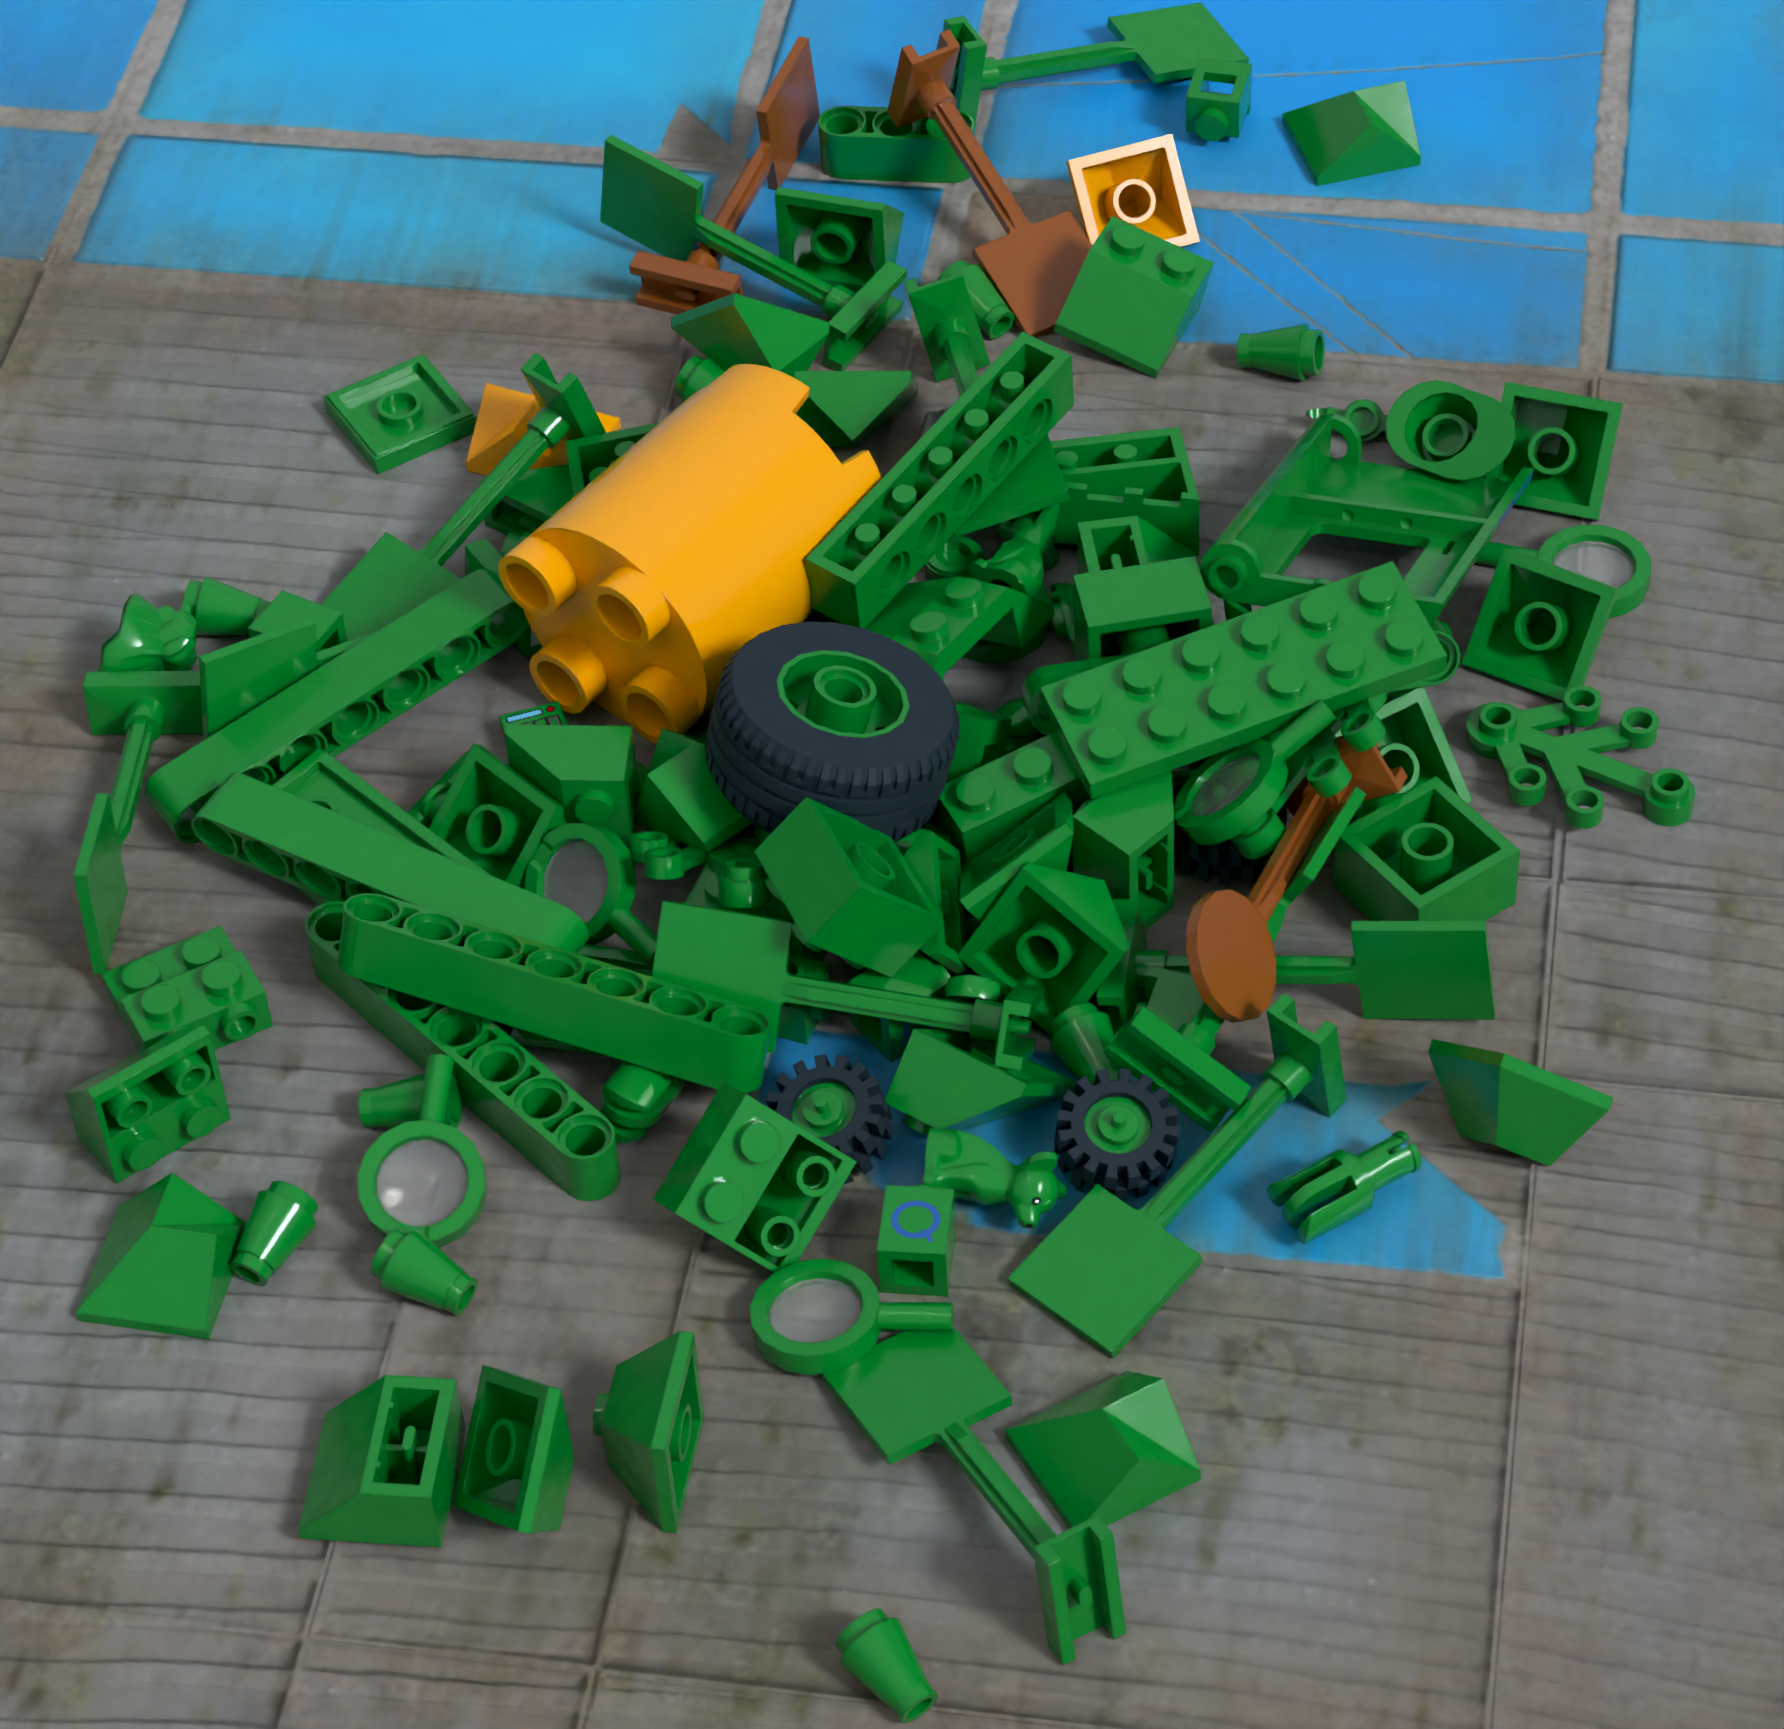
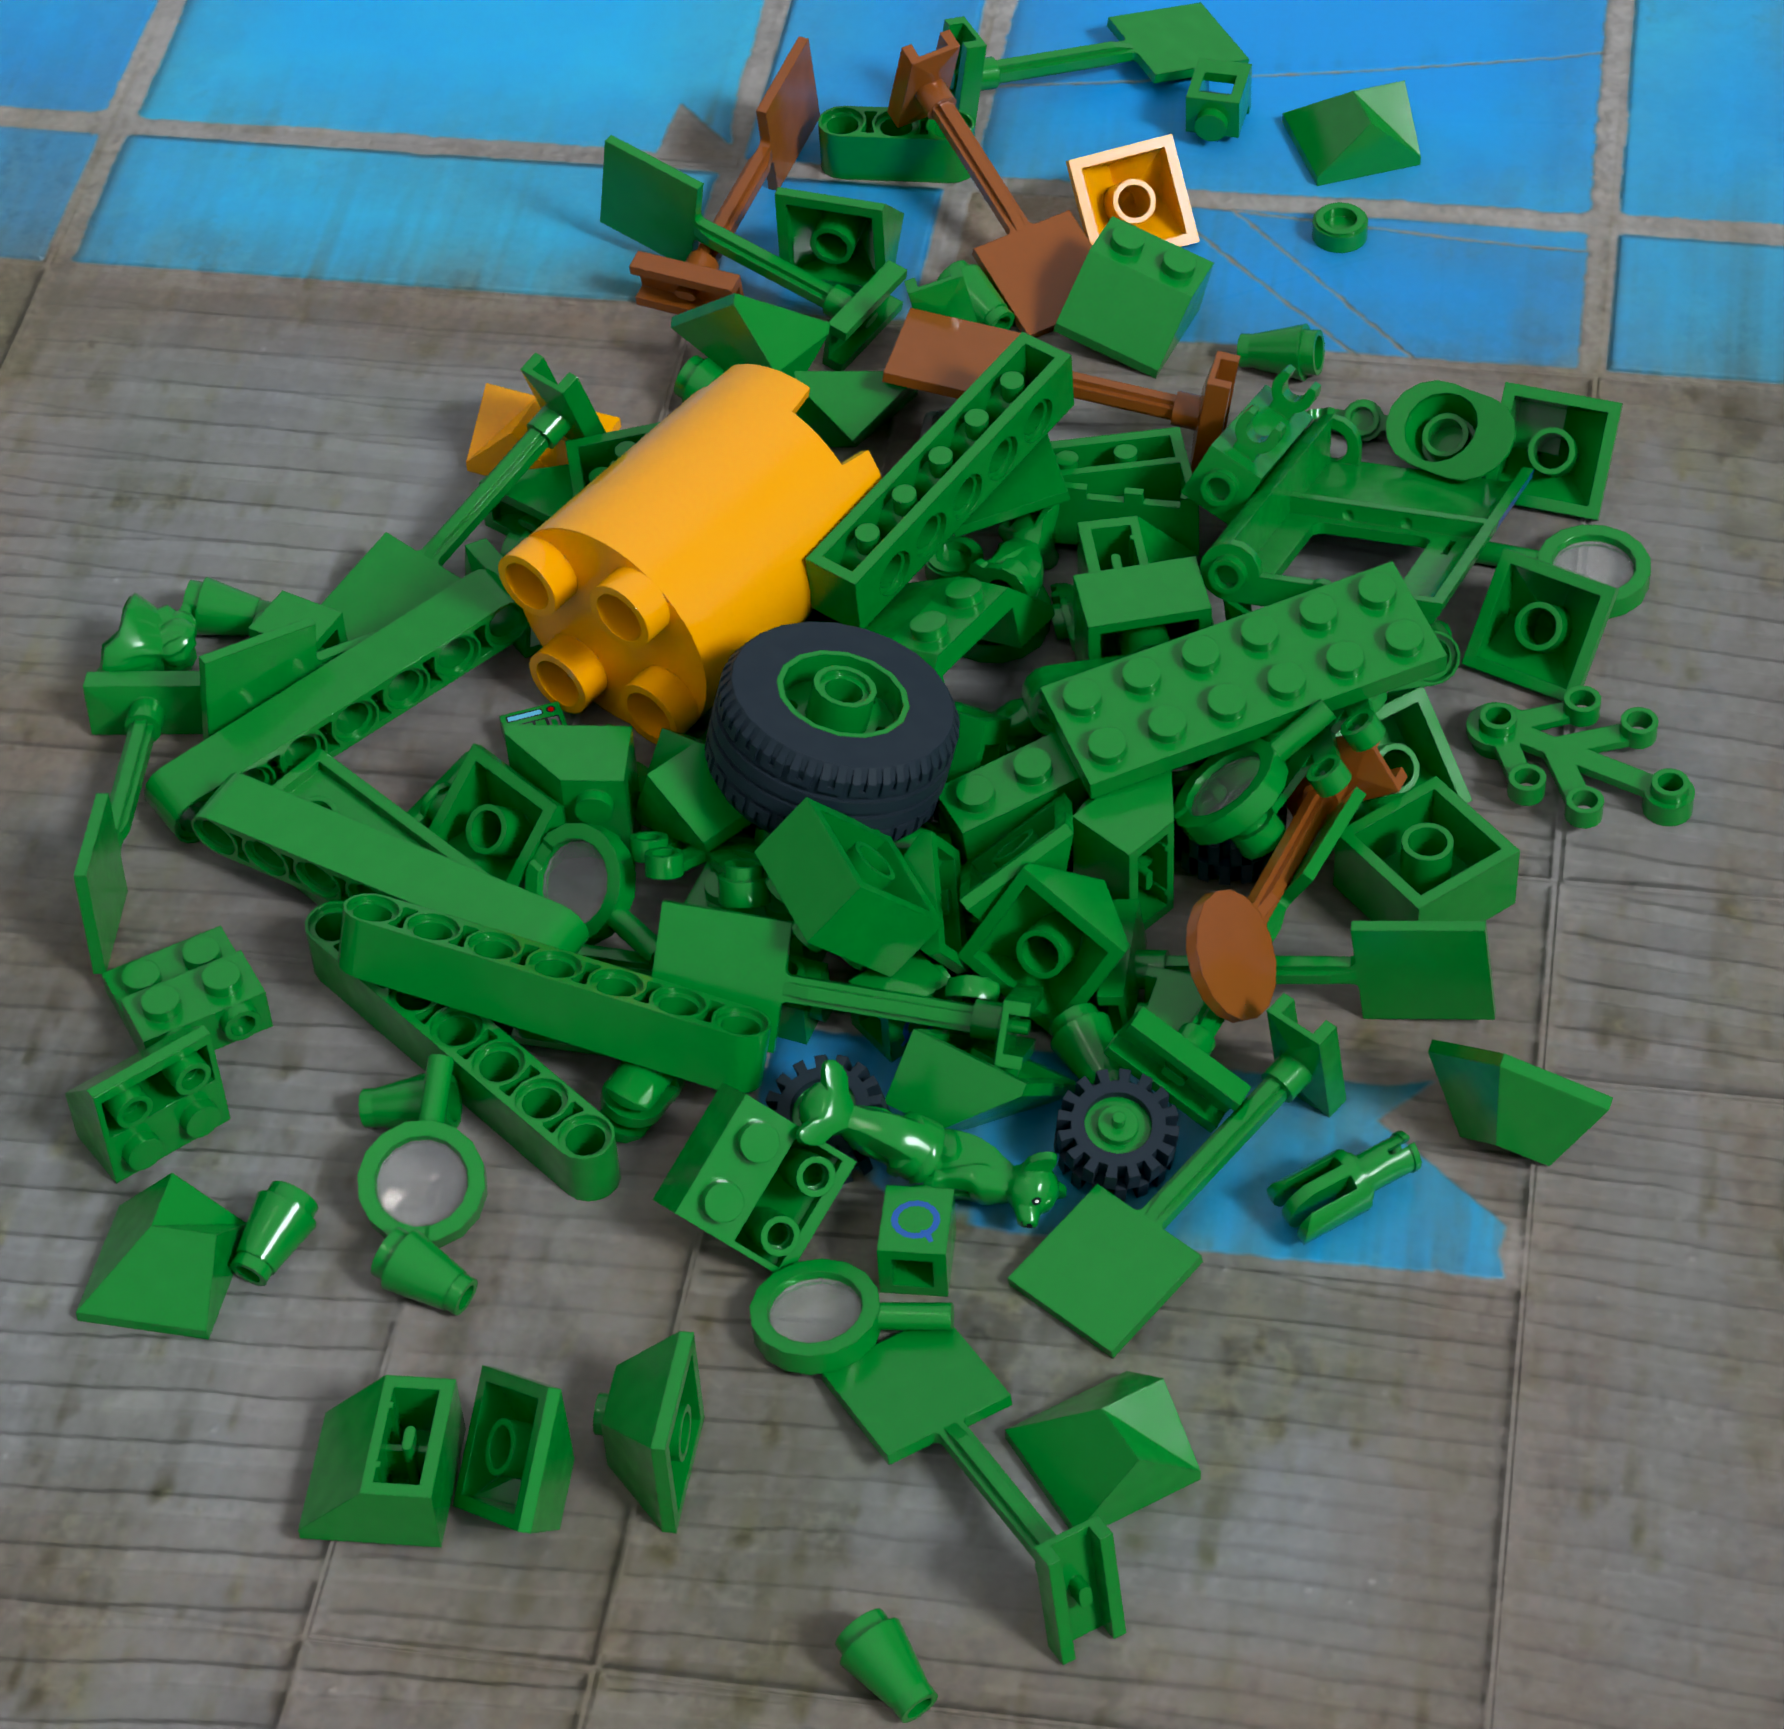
green tile [323,354,477,474] -> none
none -> green animal [795,1060,945,1184]
none -> dark orange piece [882,308,1240,474]
none -> green brick [1181,365,1321,525]
none -> green tile [1312,202,1368,253]

